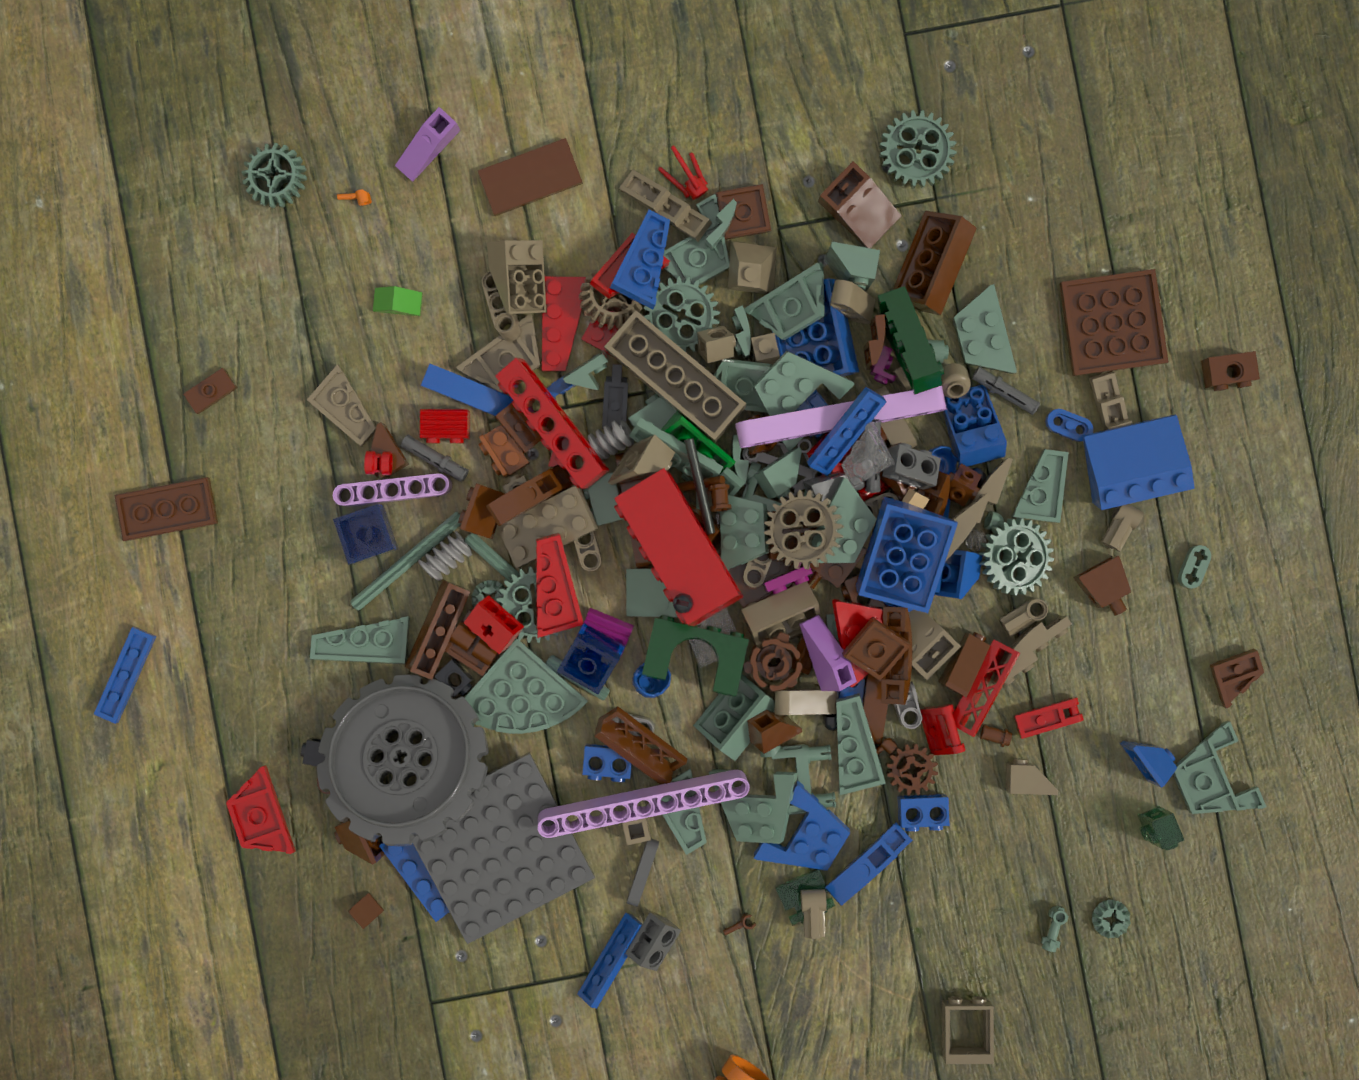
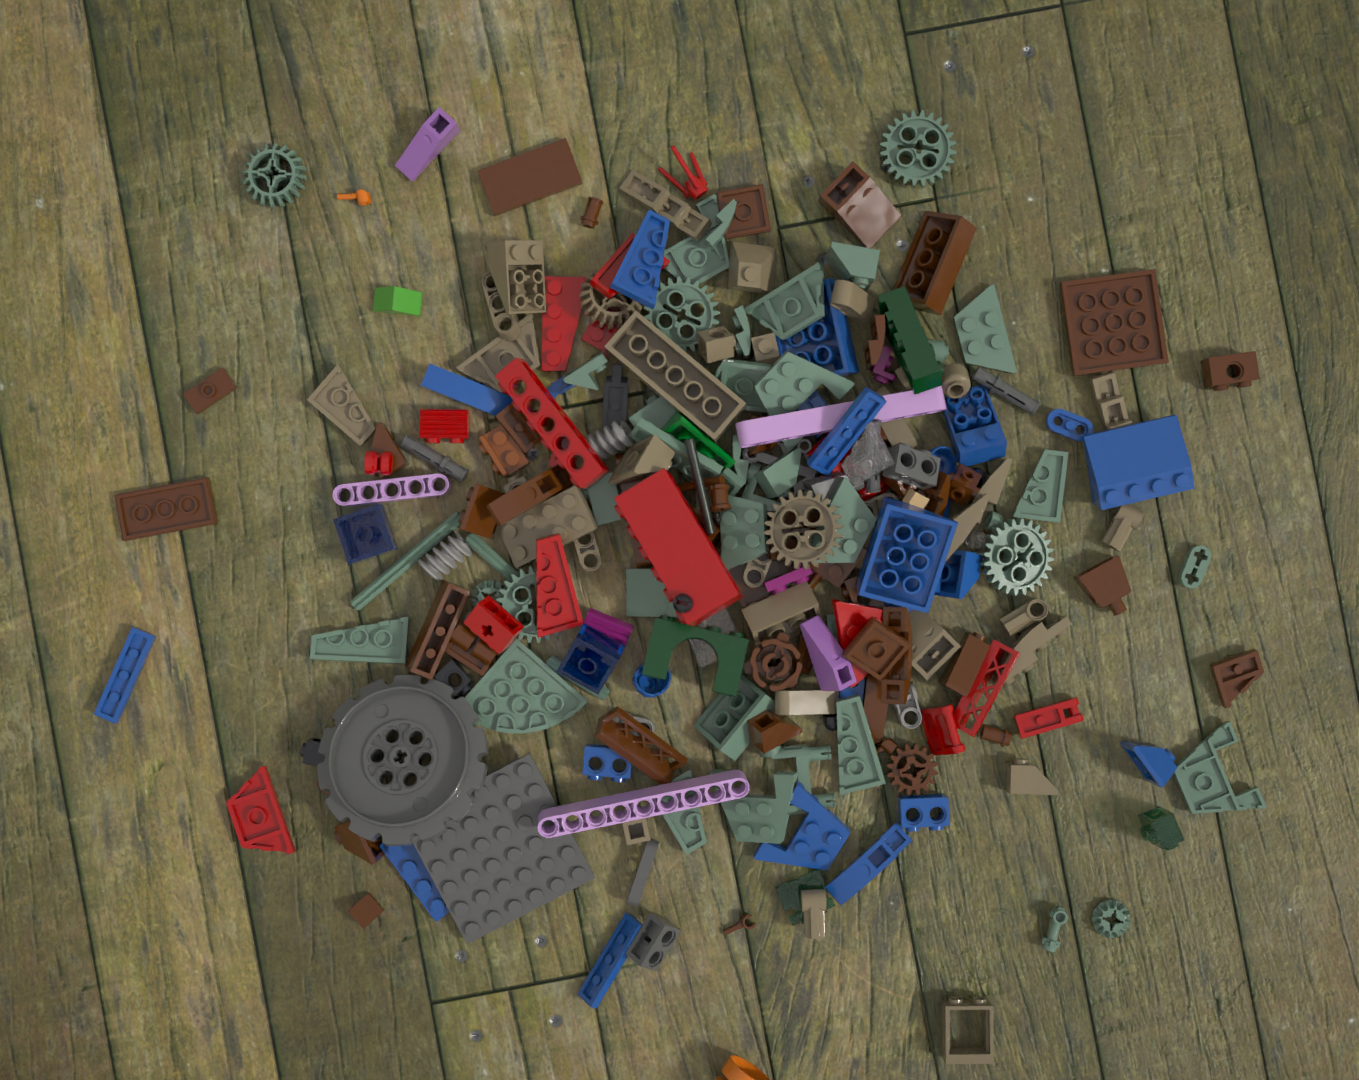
none -> reddish brown pin [580,197,603,229]

